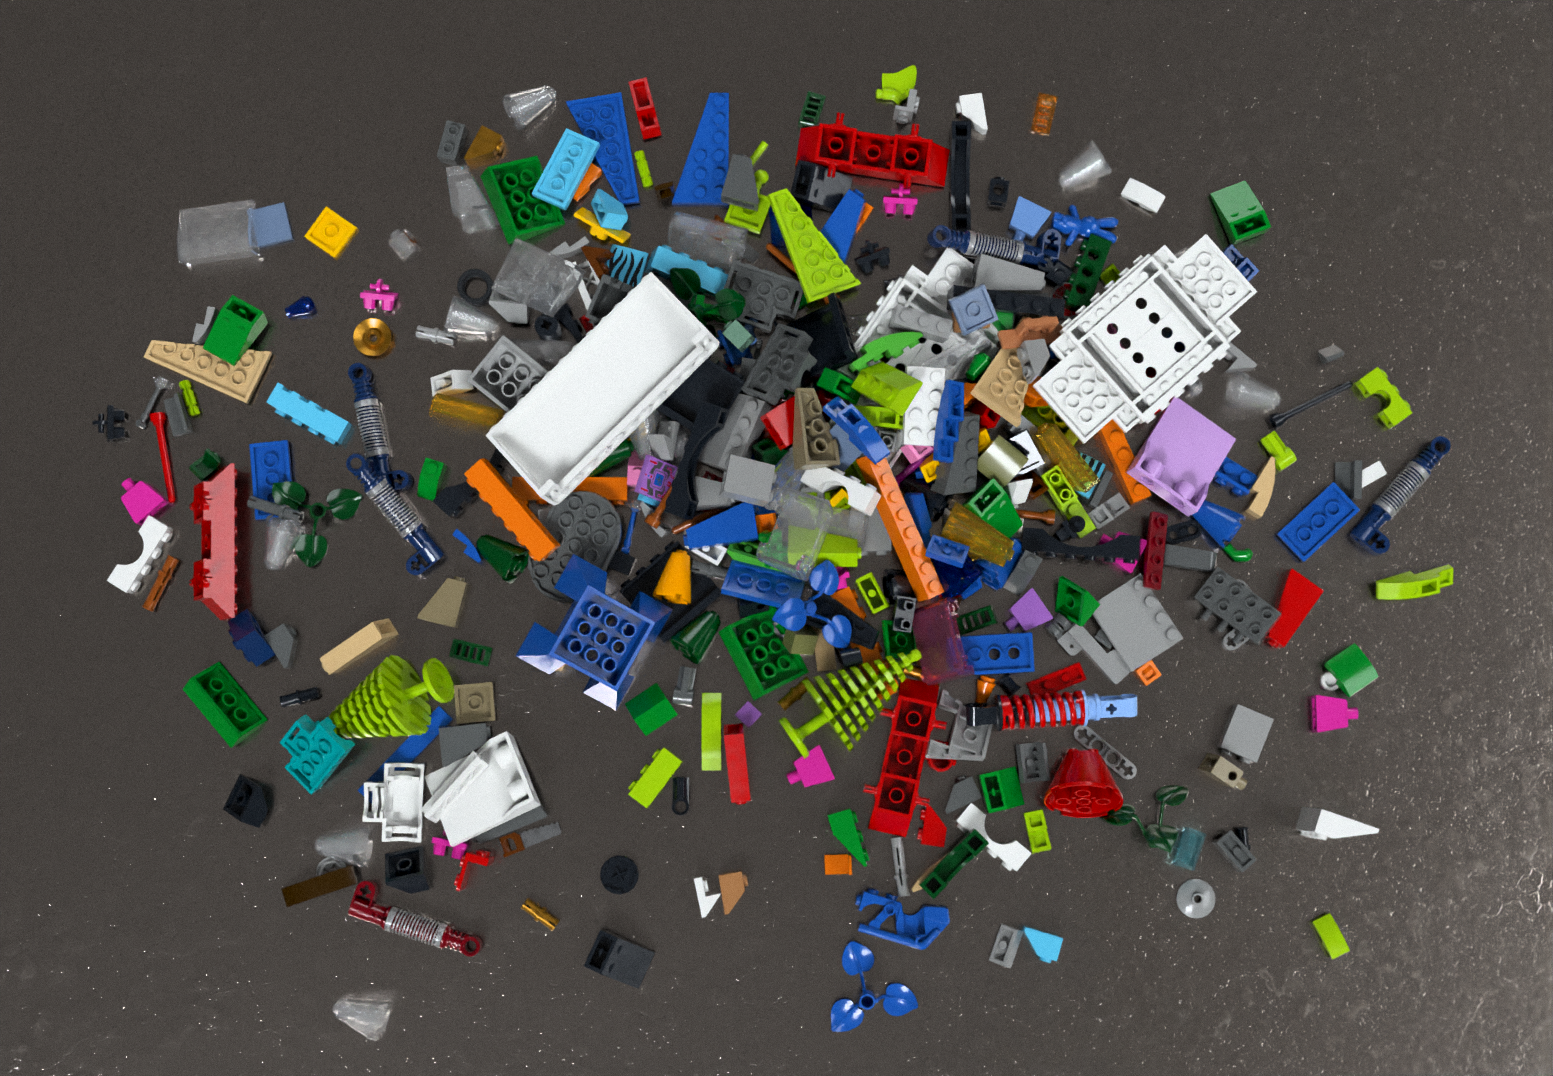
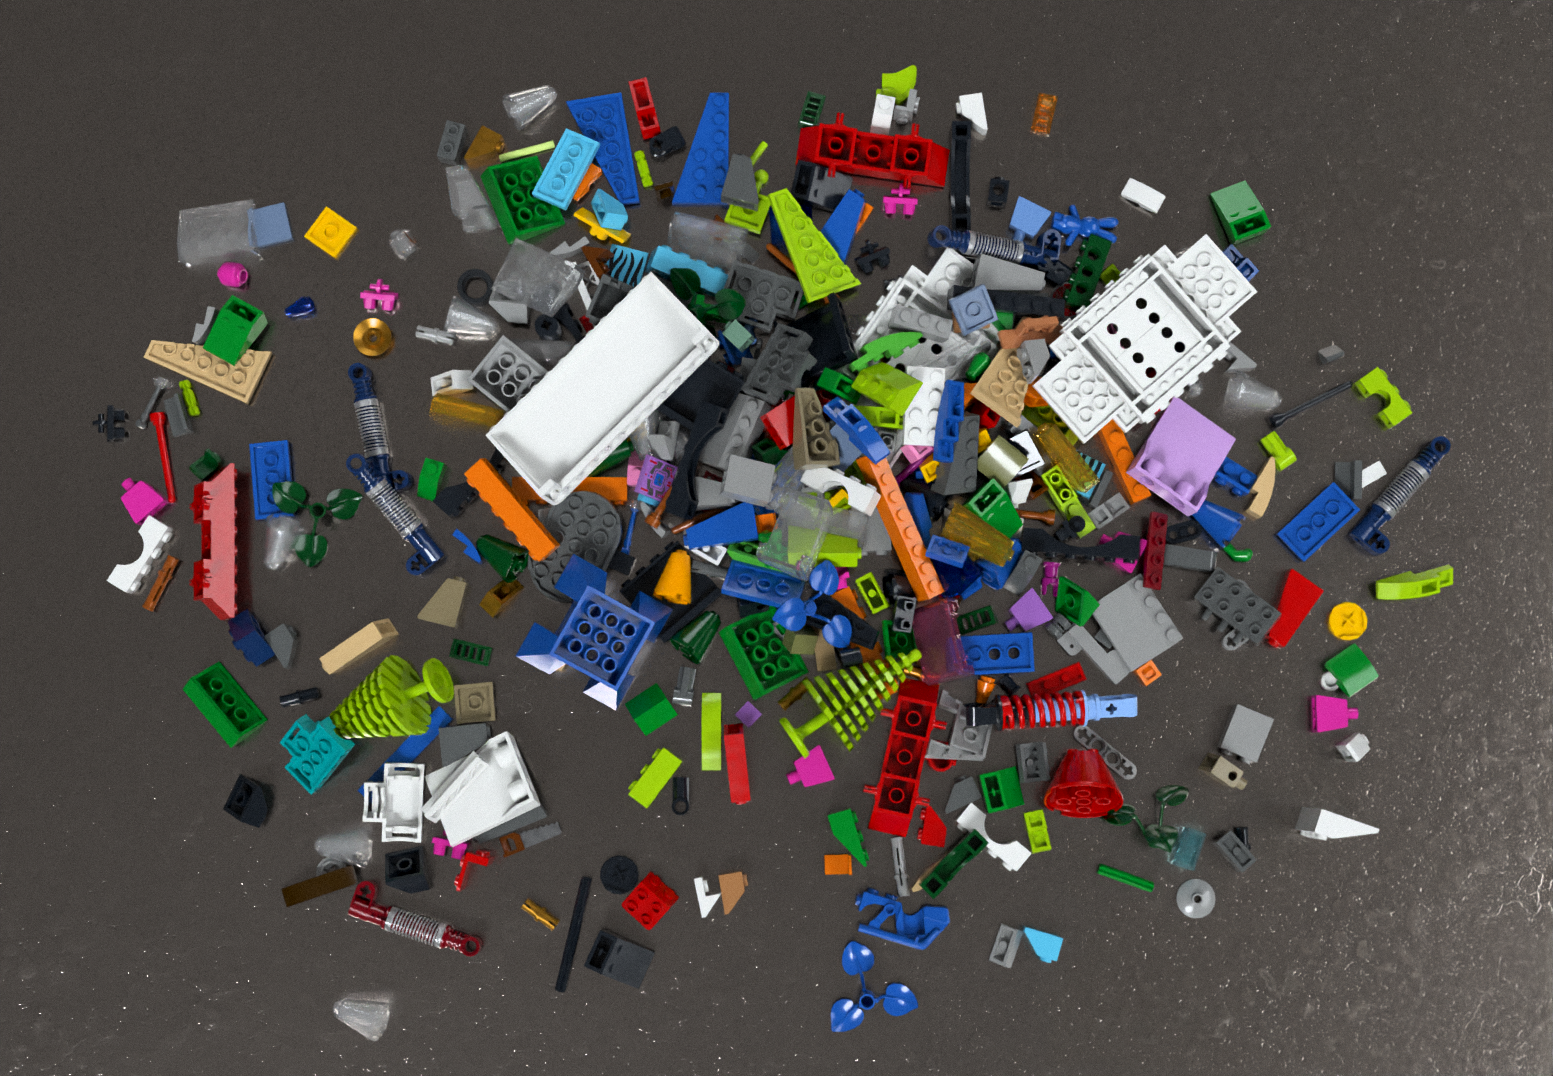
dark grey pin [247,496,304,523] -> none
medium azure wedge [266,383,352,445] -> none
clear cone [1058,141,1112,190] -> none
lime slope [1312,913,1350,960] -> none
none -> dark pink head [217,262,248,287]
none -> pearl gold slope [479,580,524,617]
none -> yellowish green bar [499,140,555,162]
none -> black axle [555,876,592,992]
none -> red bracket [622,871,679,930]
none -> black piece [649,126,686,158]
none -> white slope [870,94,896,135]
none -> magenta piece [1041,562,1060,597]
none -> green axle [1097,864,1154,892]
none -> yellow tile [1327,602,1367,641]
none -> white slope [1335,733,1370,762]

